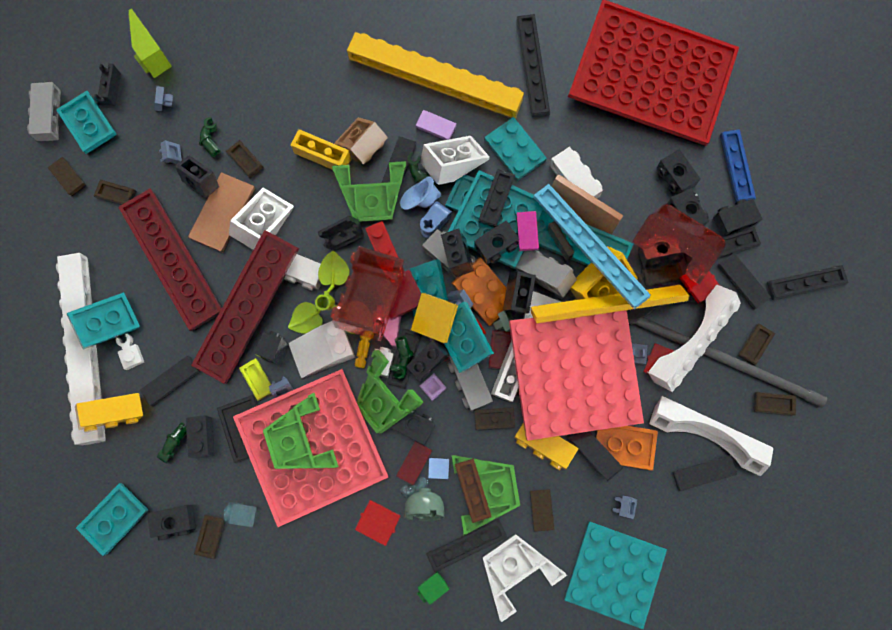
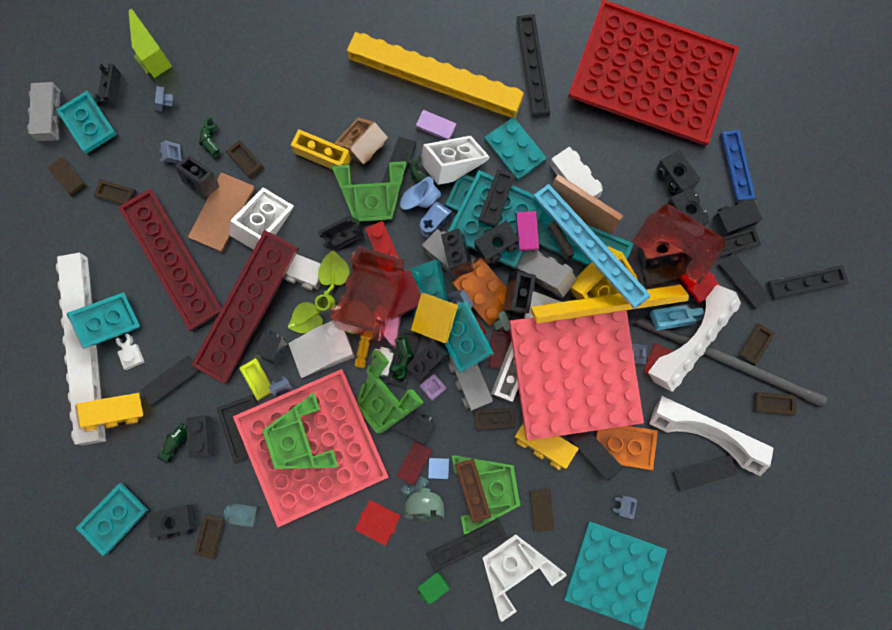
none -> medium azure hinge [650,305,705,331]

